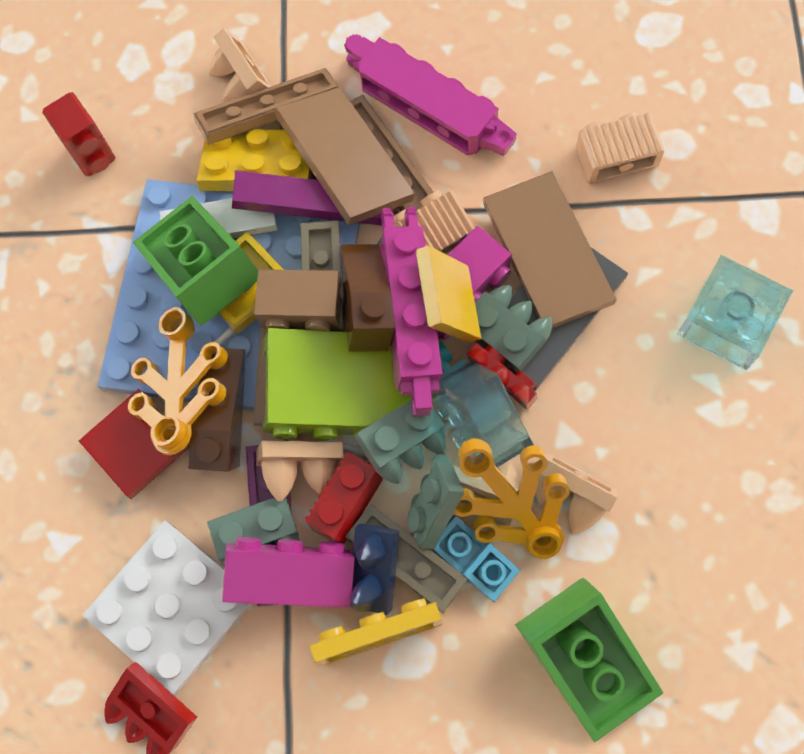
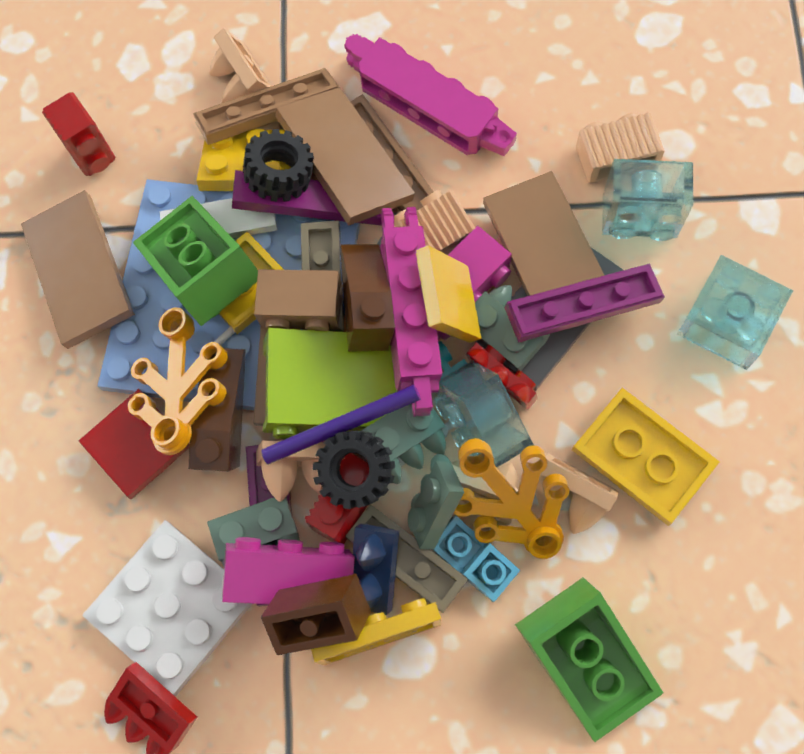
none -> medium nougat tile [21,190,135,349]
none -> black tyre [243,129,314,202]
none -> dark purple bar [261,385,421,465]
none -> reddish brown brick [261,574,371,655]
none -> black tyre [313,431,395,509]
none -> magenta tile [504,263,665,343]
none -> yellow plate [572,387,720,526]
none -> clear light blue brick [602,159,694,241]

